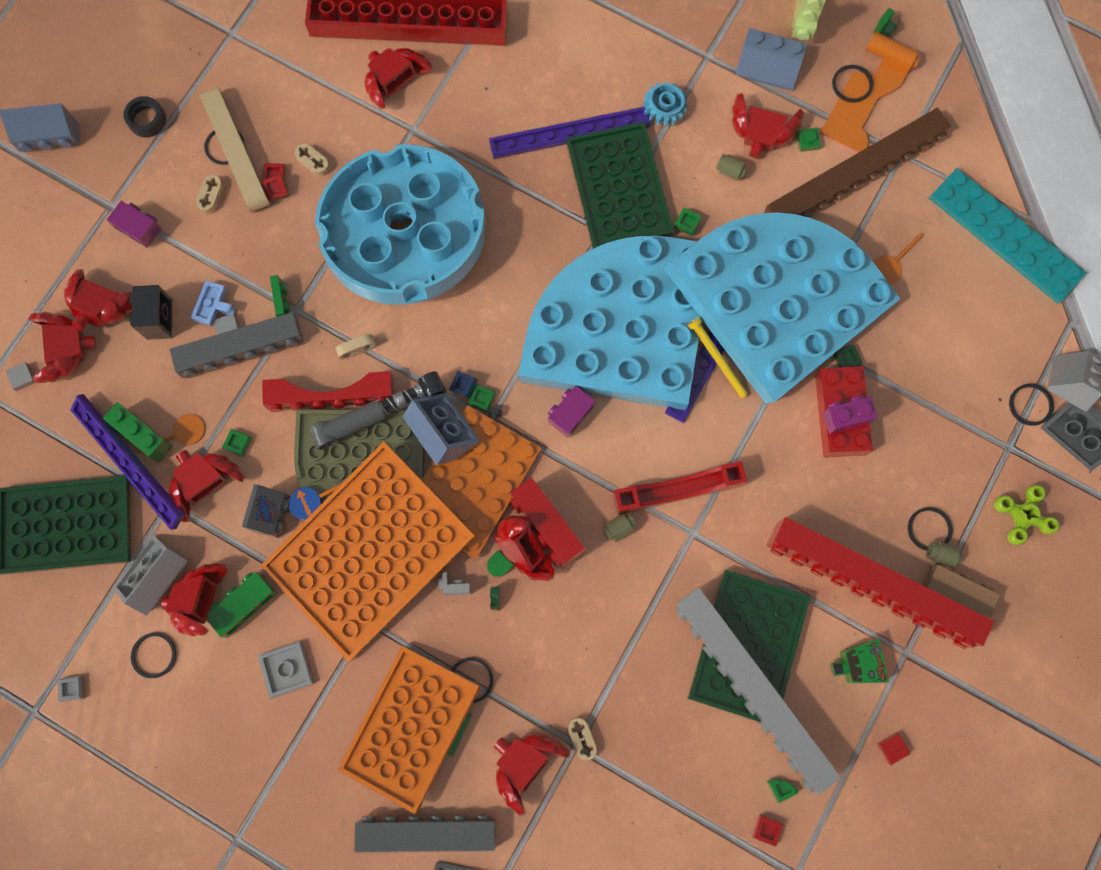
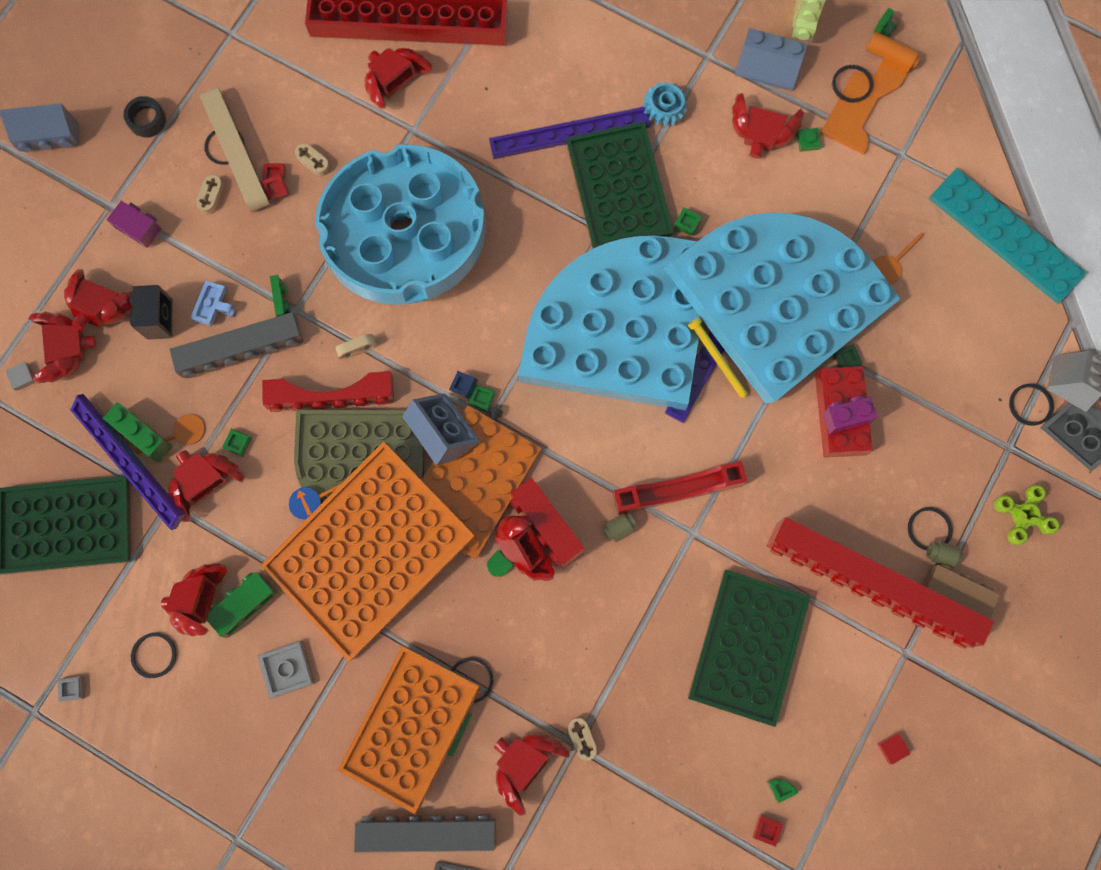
light grey slope [113,535,187,616] -> none
light grey tile [214,314,239,335] -> none
dark grey slope [242,484,290,538] -> none
piece [309,371,446,450] -> none
light grey bracket [439,571,471,596] -> none
dark green tile [490,587,500,611] -> none
magenta brick [548,385,596,438] -> none
light grey brick [675,587,841,795] -> none
olive brick [716,154,748,181] -> none
reddish brown brick [764,107,952,217] -> none
torso [831,639,889,683] -> none

